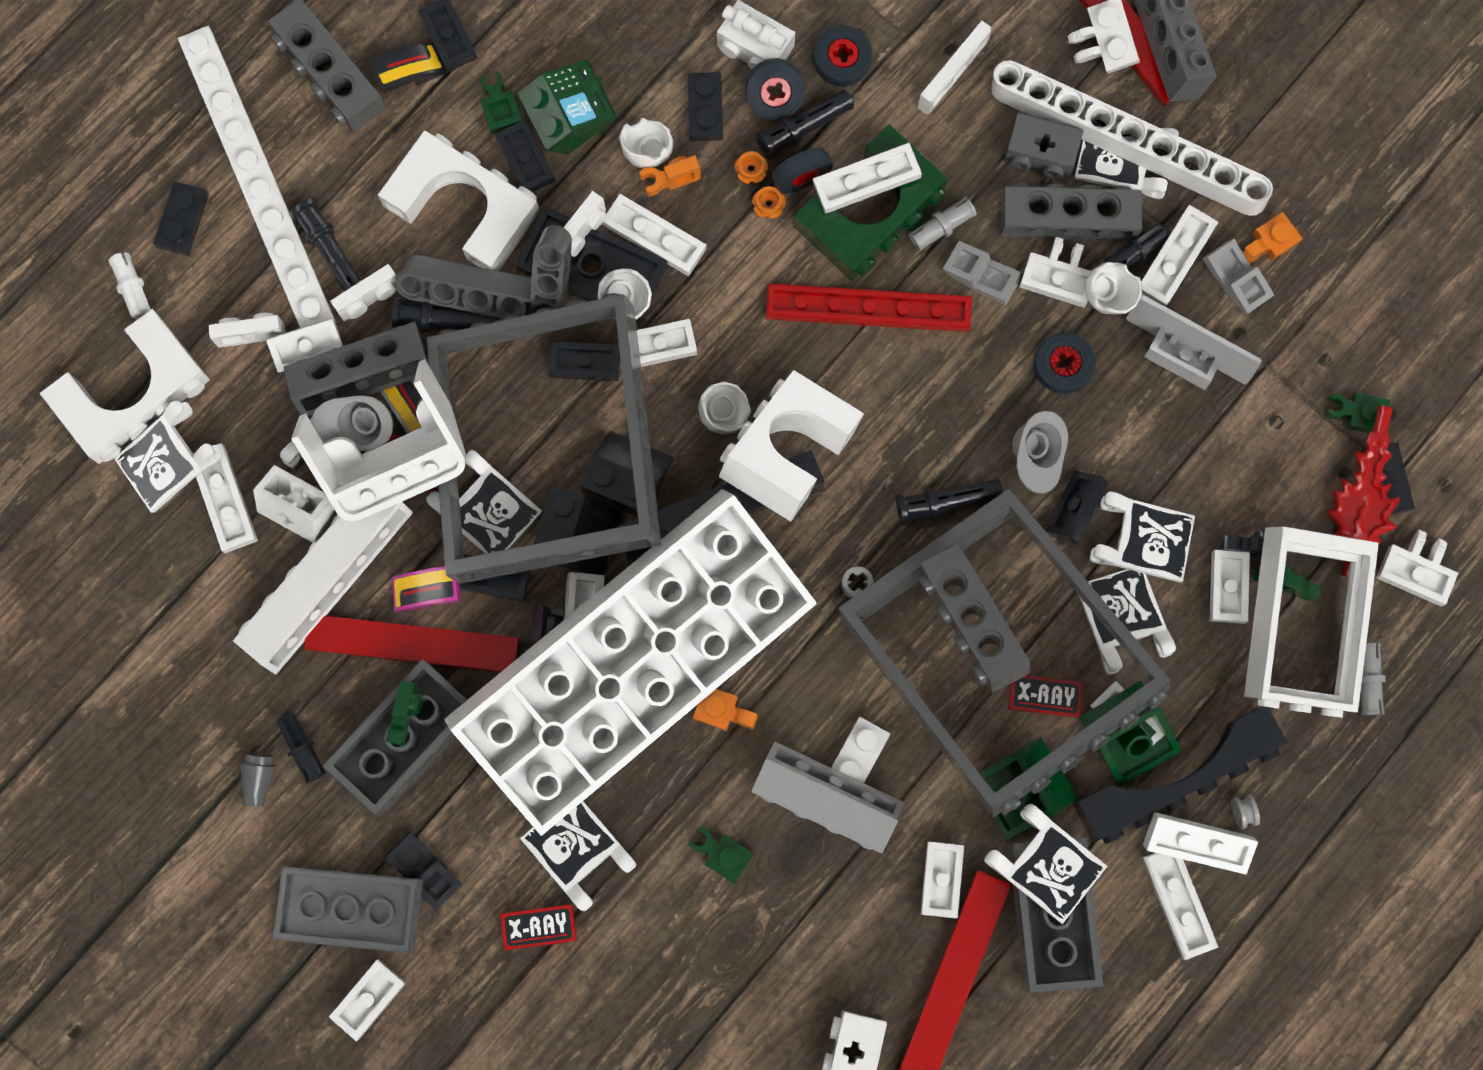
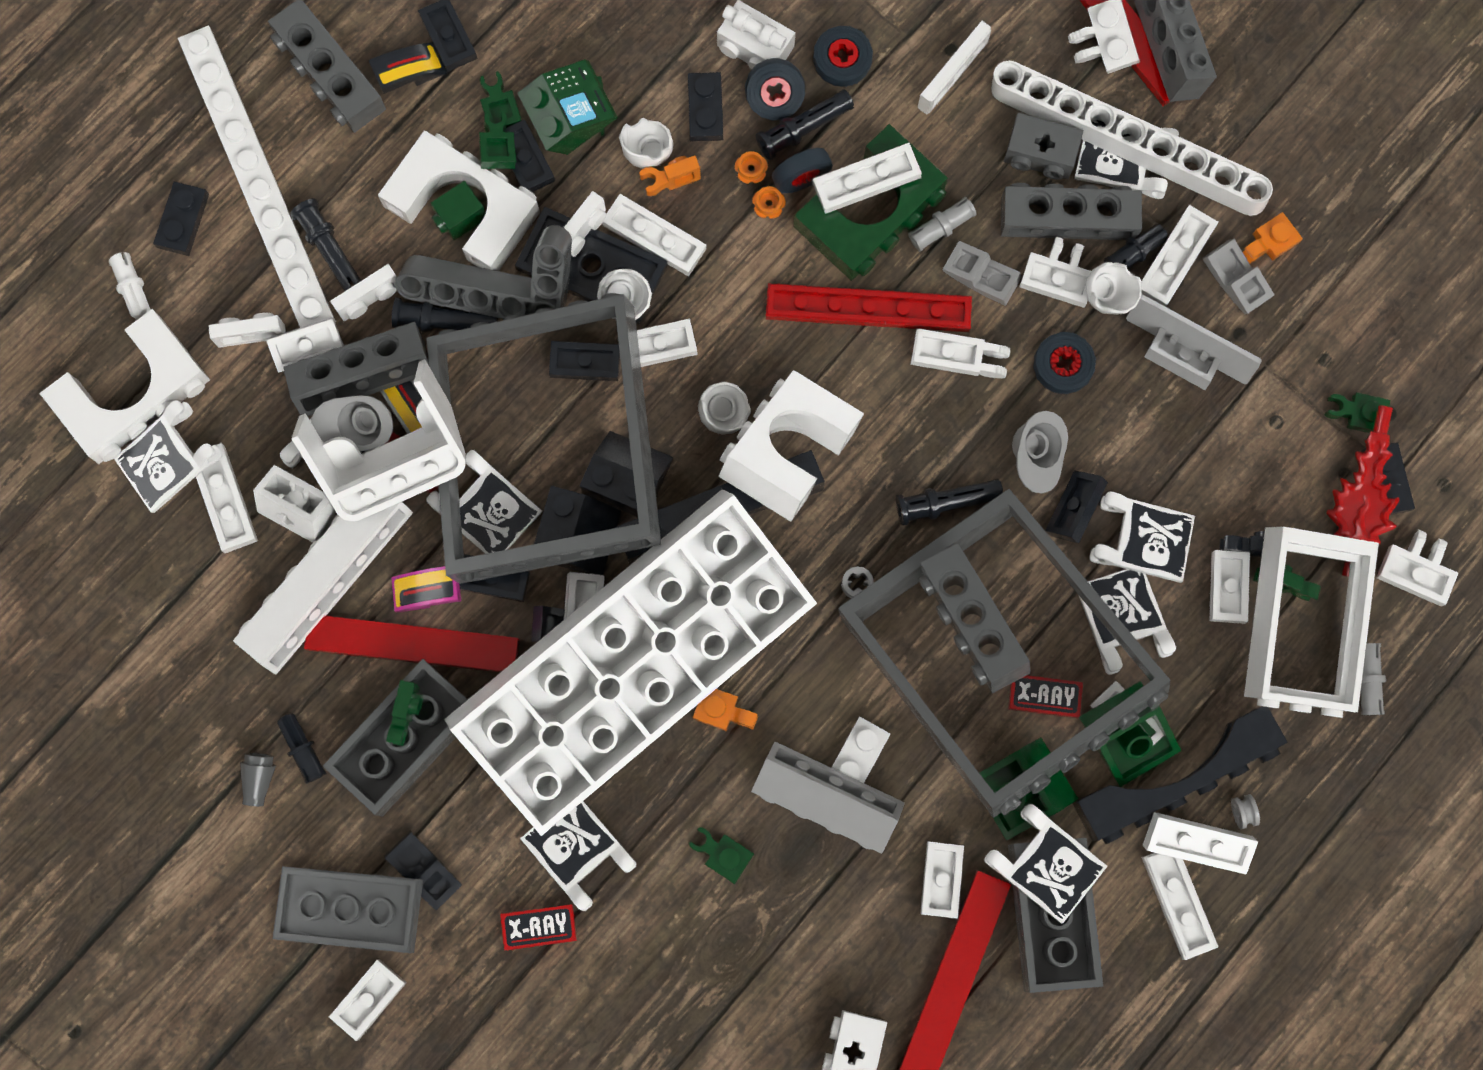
none -> dark green brick [431,180,486,240]
none -> dark green plate [479,112,516,169]
none -> white hinge [910,329,1010,379]

